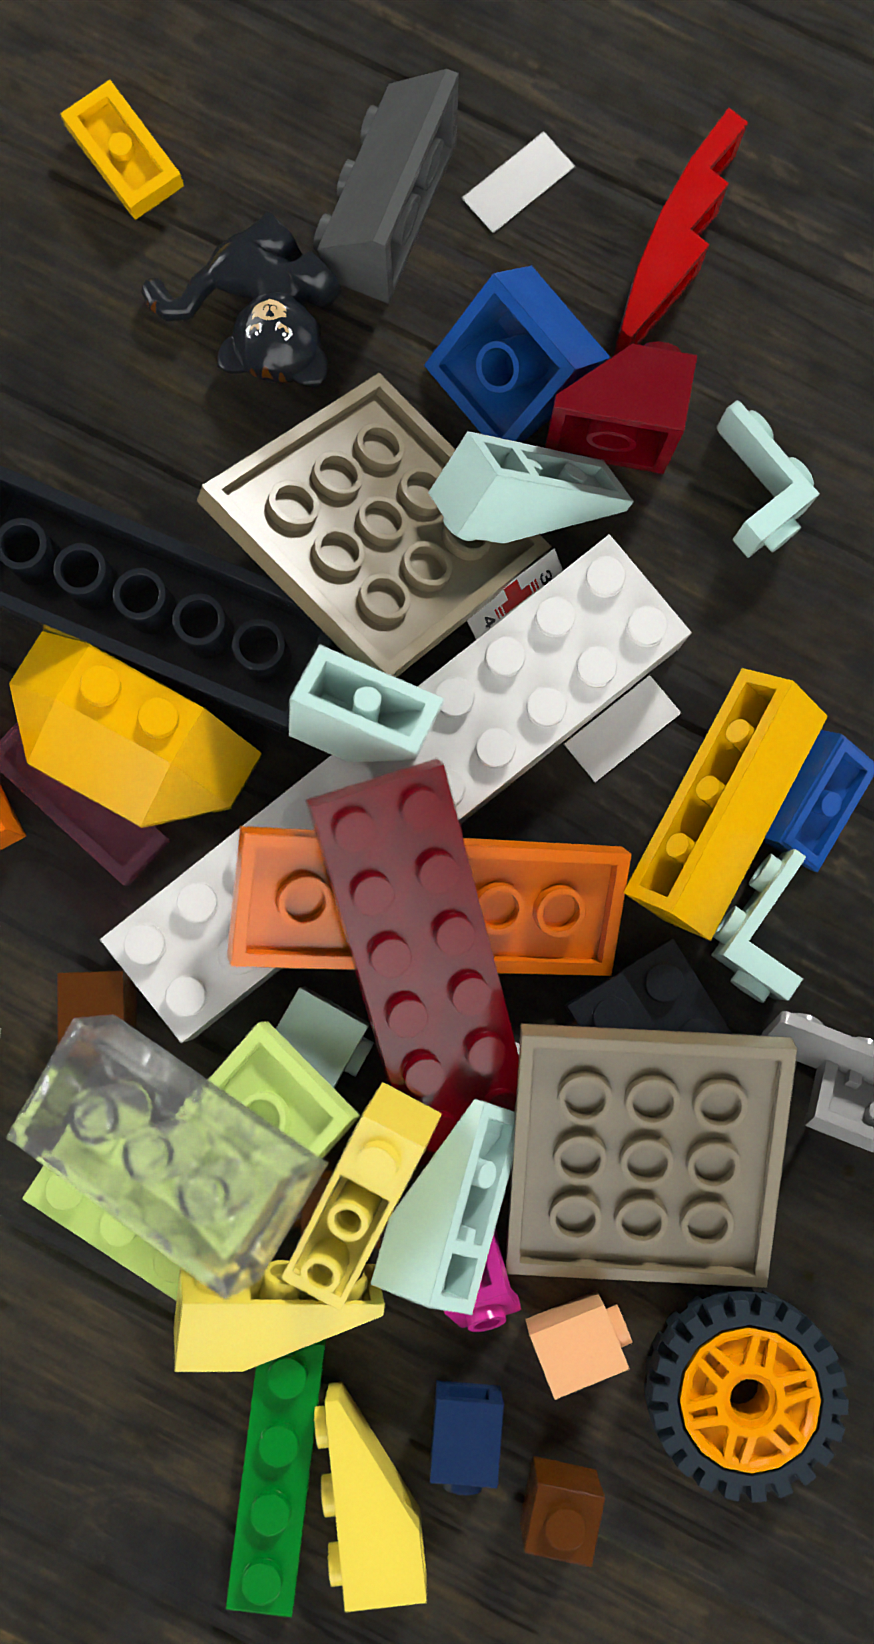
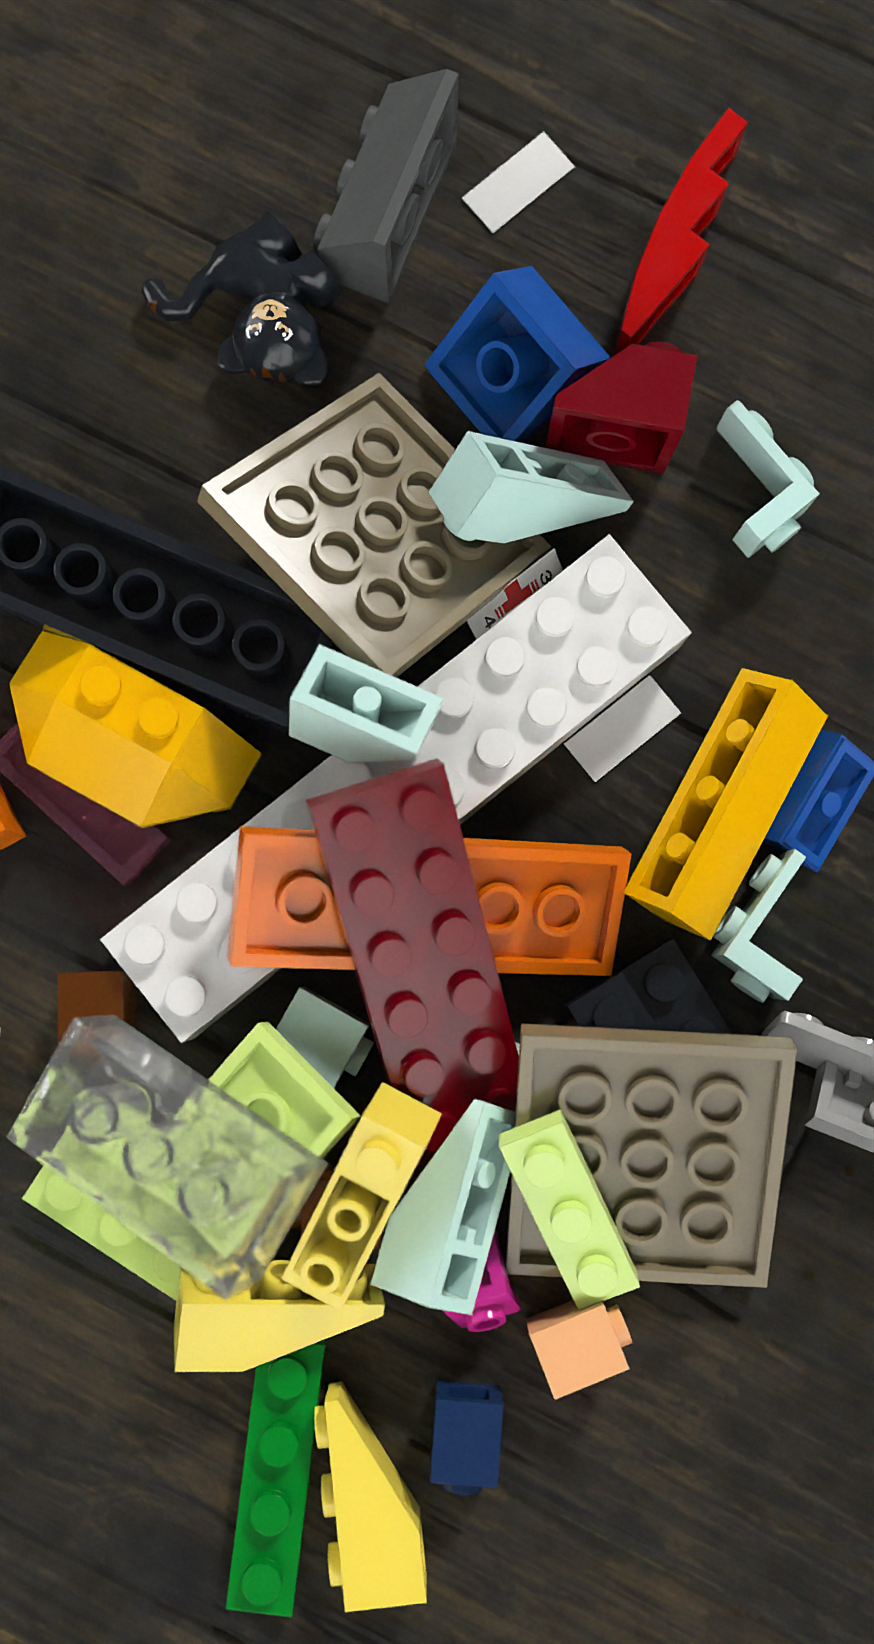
yellow plate [60,80,184,220] -> none
reddish brown brick [520,1456,605,1567] -> none
wheel [644,1287,849,1502] -> none
none -> yellowish green plate [499,1110,640,1310]

